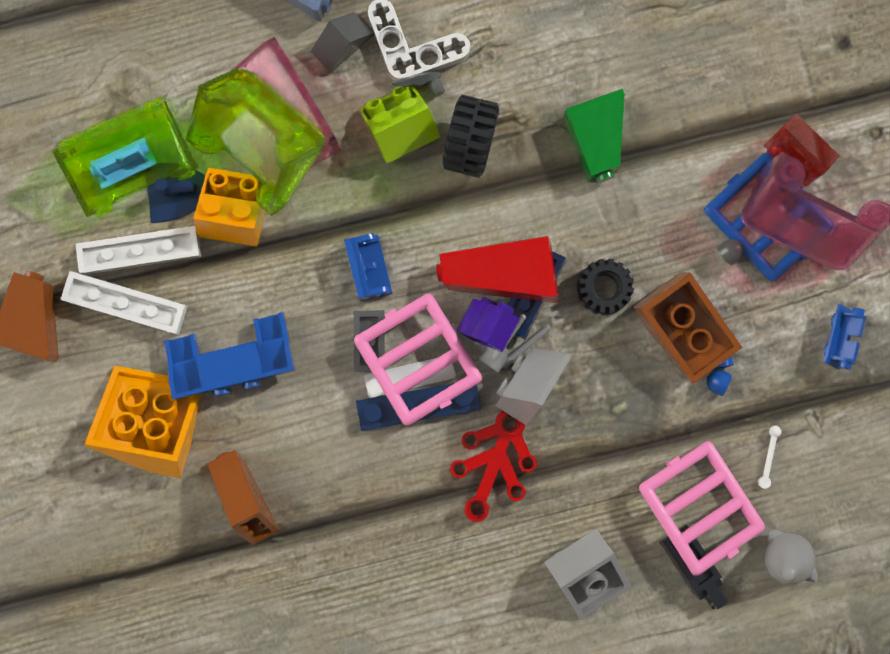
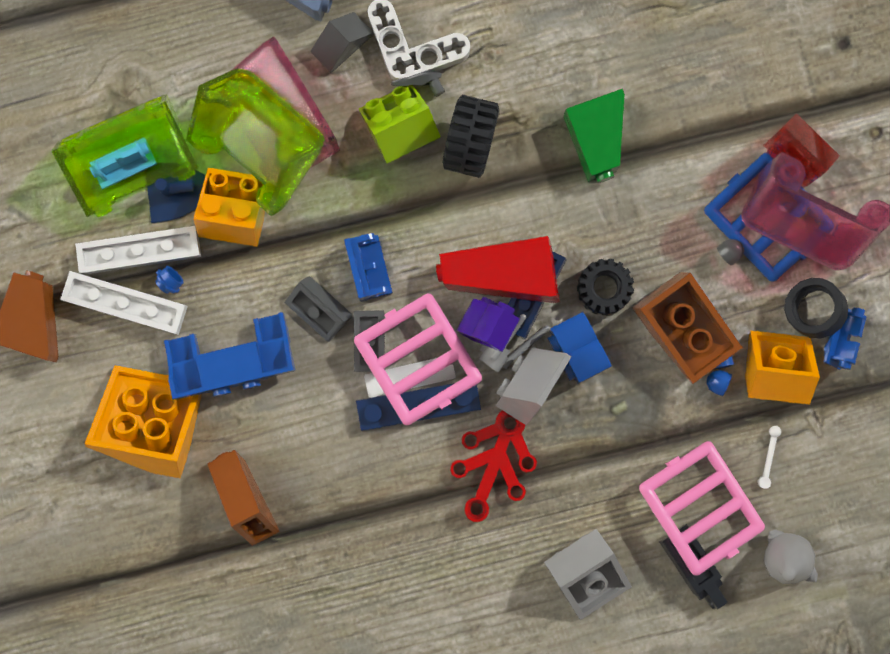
none -> blue plate [155,266,184,294]
none -> dark grey slope [284,276,353,342]
none -> blue brick [547,312,612,384]
none -> light orange slope [745,330,820,405]
none -> black tyre [784,278,848,339]

